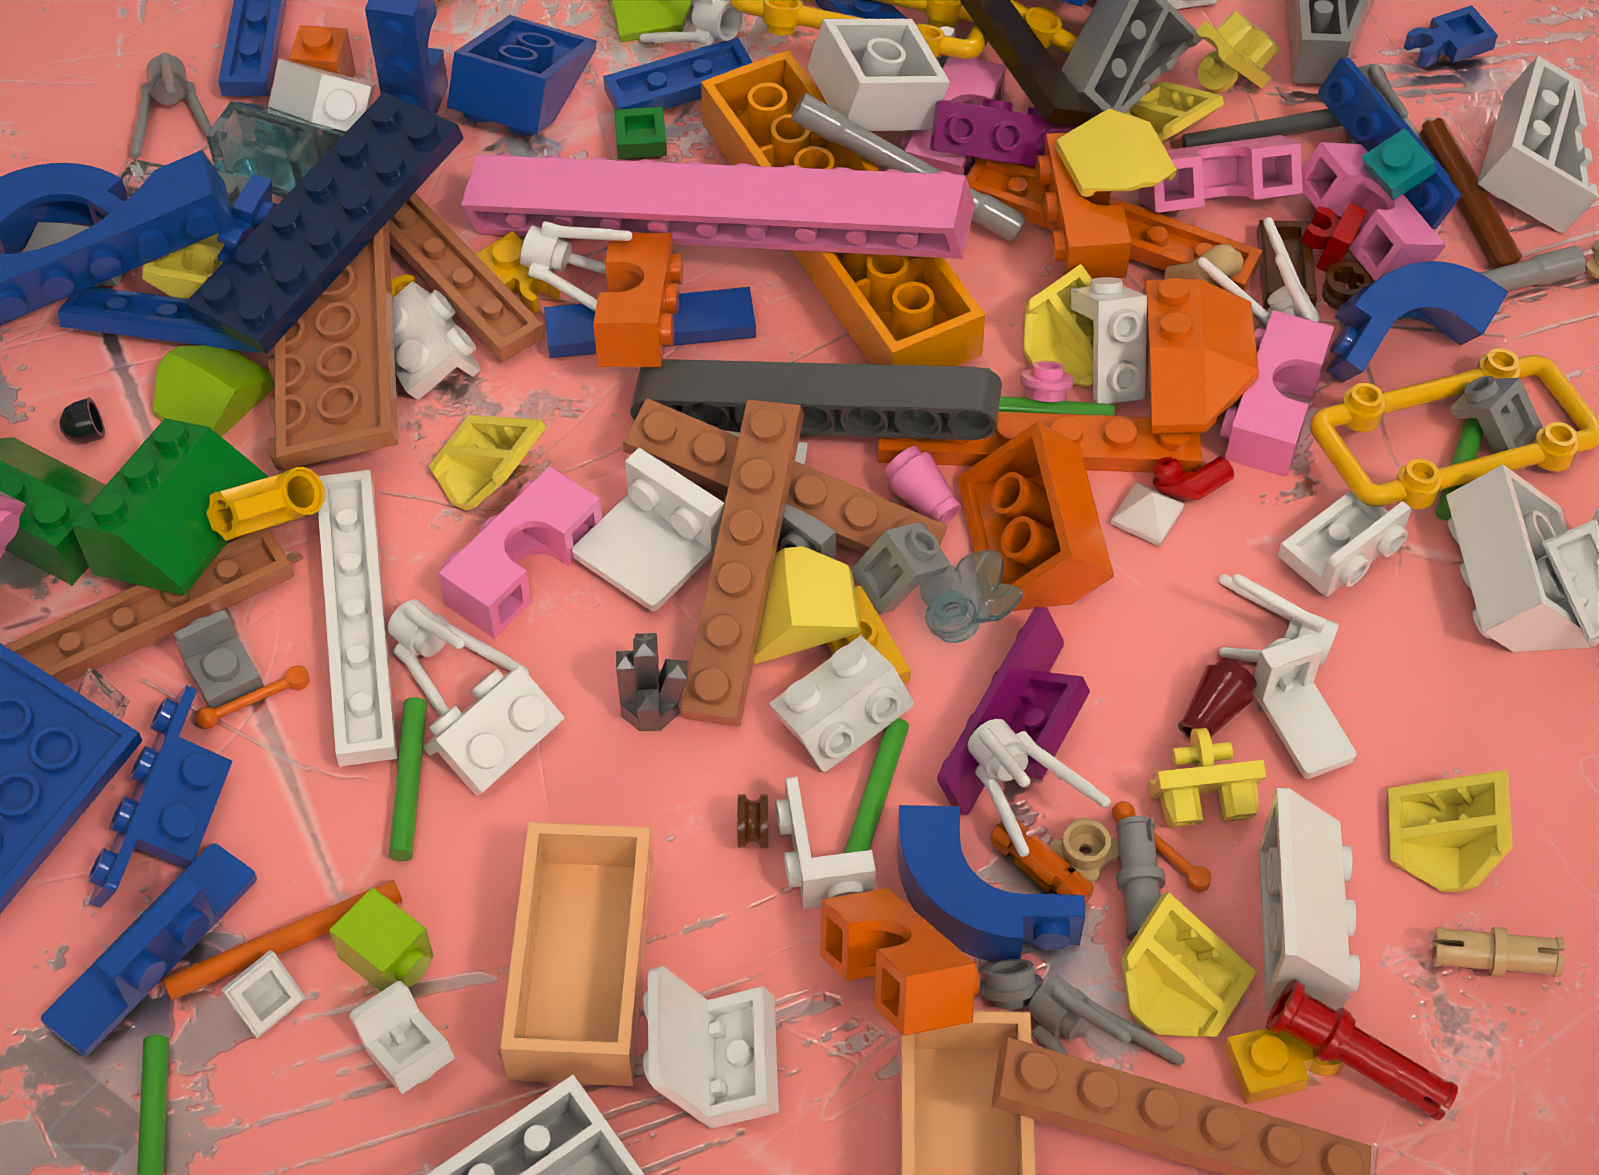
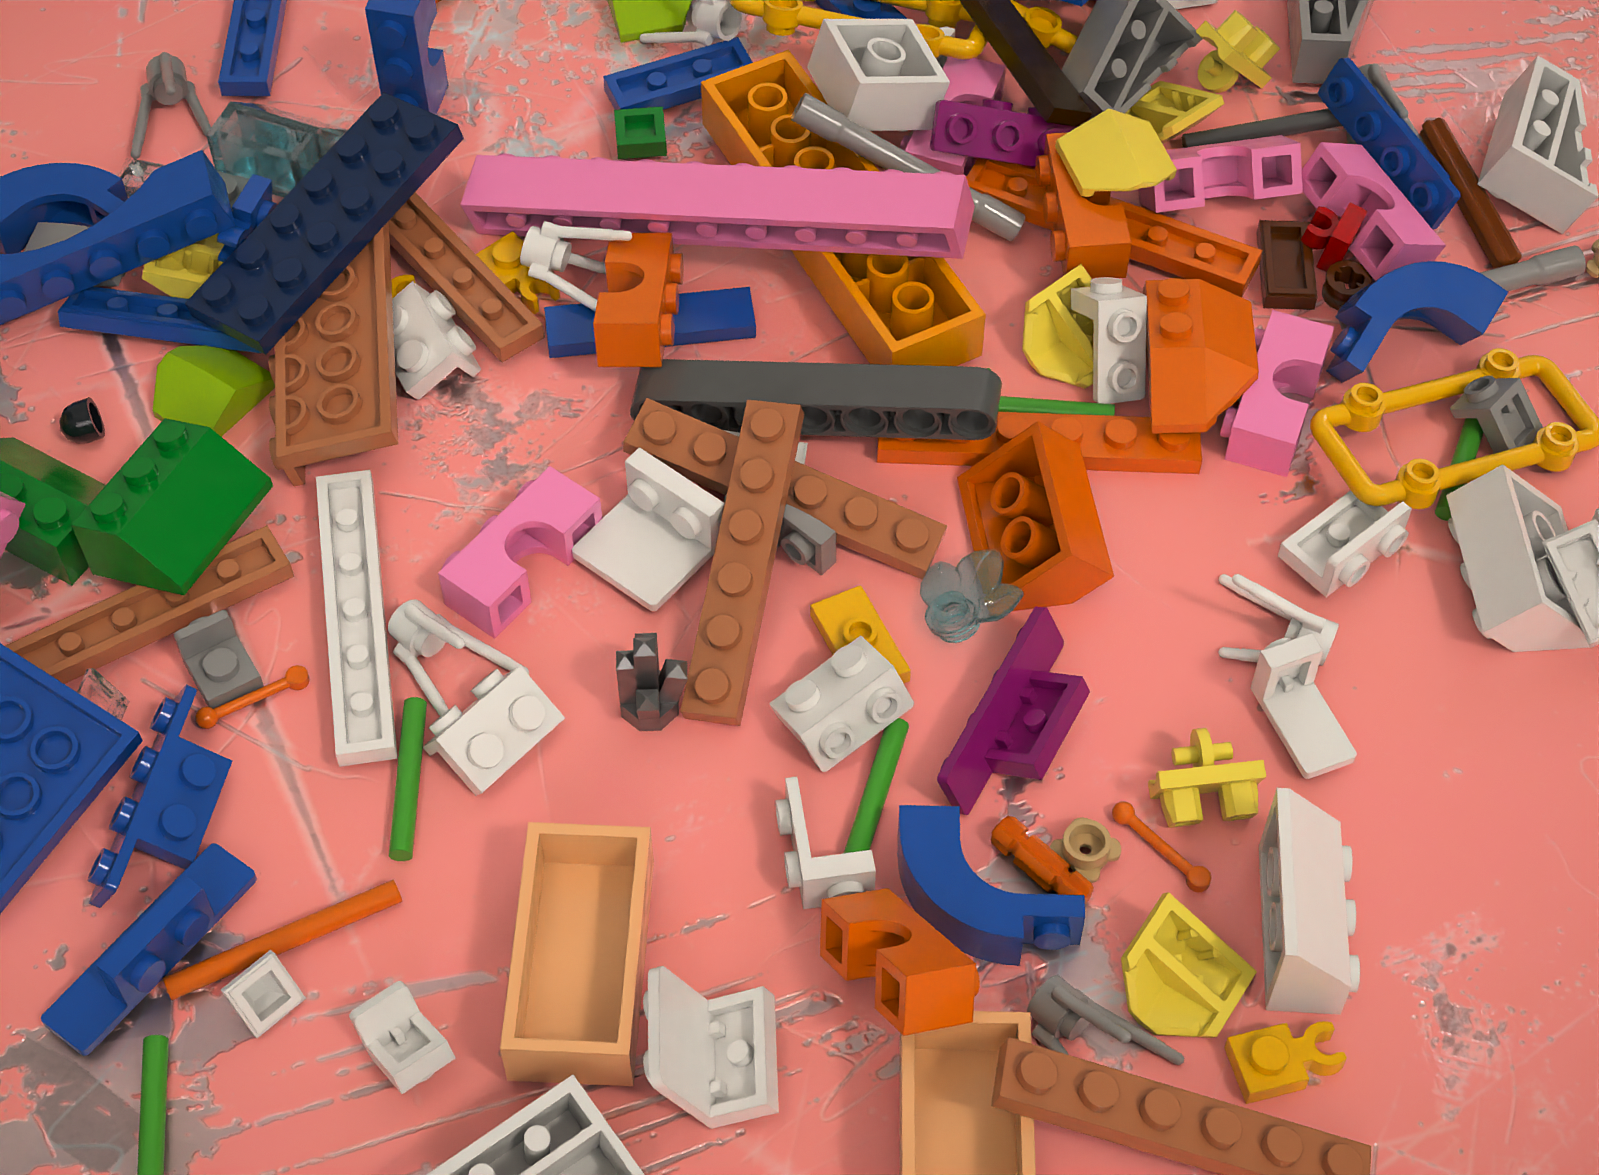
yellow piece [206,467,325,541] -> none
white slope [268,58,376,131] -> none
orange brick [289,25,356,78] -> none
lime brick [329,887,434,991] -> none
light yellow slope [429,415,546,510] -> none
blue slope [447,15,597,136] -> none
reddish brown bush [737,794,768,848] -> none
light yellow slope [753,546,861,664] -> none
light grey bracket [851,522,950,614] -> none
bright pink cone [884,446,962,524] -> none
white plant [968,719,1111,857] -> none
light grey plate [980,959,1042,1009] -> none
bright pink plate [1020,361,1074,402] -> none
white slope [1111,482,1185,547] -> none
light grey pin [1116,816,1166,942] -> none
red arm [1152,456,1235,501] -> none
tan arm [1164,244,1243,286] -> none
dark red cone [1178,658,1257,739] -> none
white plant [1198,217,1320,330] -> none
red pin [1266,980,1458,1121] -> none
teal plate [1362,128,1436,201] -> none
light yellow slope [1388,770,1513,892] -> none
blue plate [1404,5,1498,67] -> none
tan pin [1432,927,1565,977] -> none

